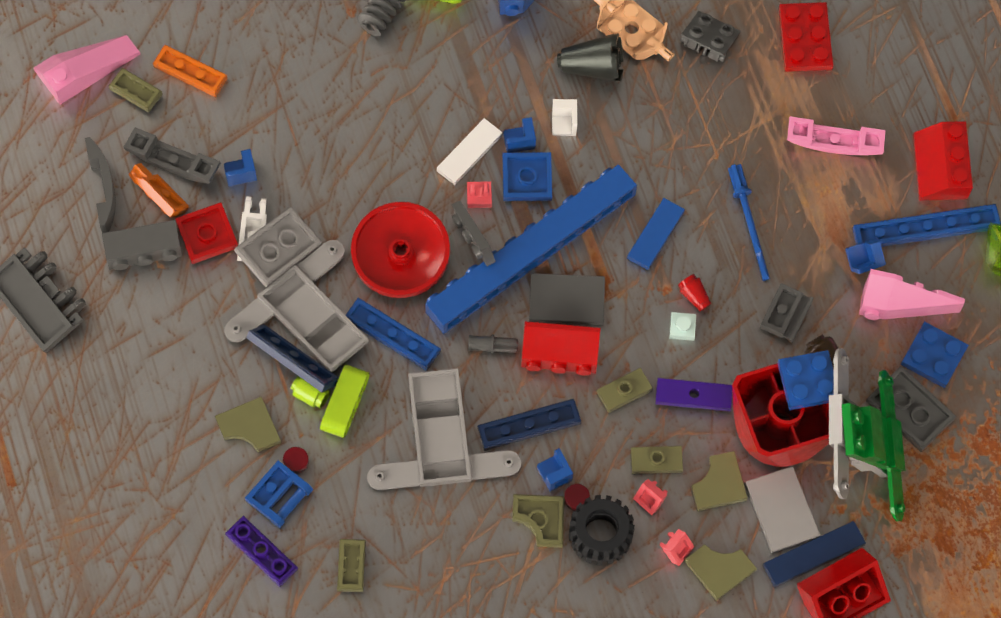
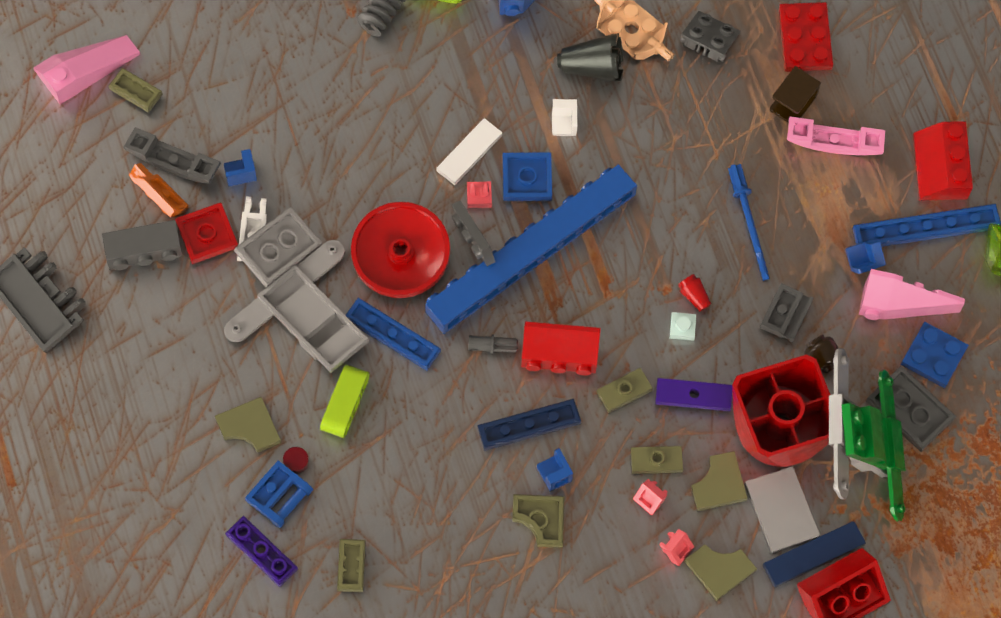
dark grey slope [85,137,116,233] -> none
orange tile [153,45,228,97] -> none
dark blue tile [246,324,339,393] -> none
lime brick [291,376,330,408] -> none
light grey piece [367,368,521,490] -> none
blue panel [503,117,536,153] -> none
dark grey tile [529,273,605,326] -> none
dark red tile [564,484,590,511] -> none
black tyre [569,495,635,565] -> none
blue tile [627,198,685,270] -> none
blue plate [777,350,834,410] -> none
none -> dark brown piece [769,66,821,123]

